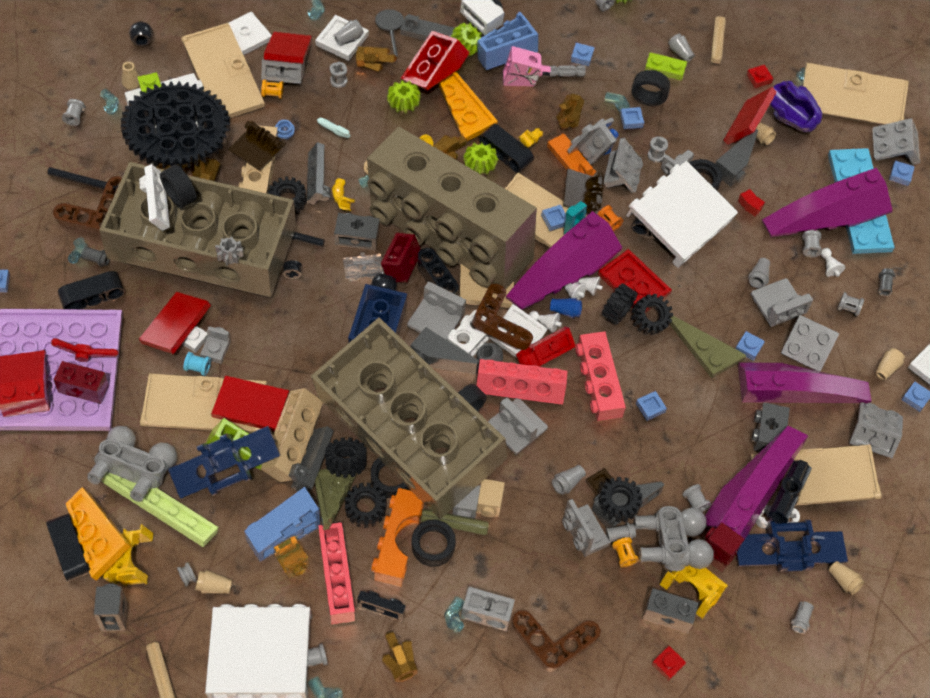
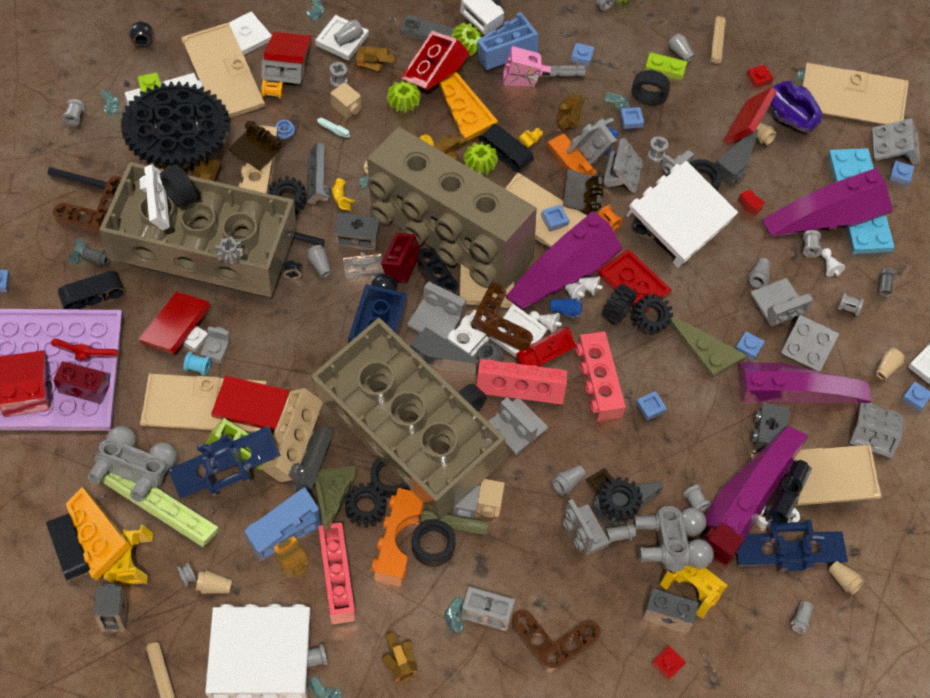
tan cone [121,62,140,90] -> none
black tyre [325,437,366,478] -> none
black plate [357,591,406,622] -> none
dark grey piece [375,9,404,57] -> none
teal plate [564,201,587,234] -> none
light orange bush [612,537,639,567] -> none
none -> light grey cone [307,245,332,278]
none -> tan brick [330,82,361,119]

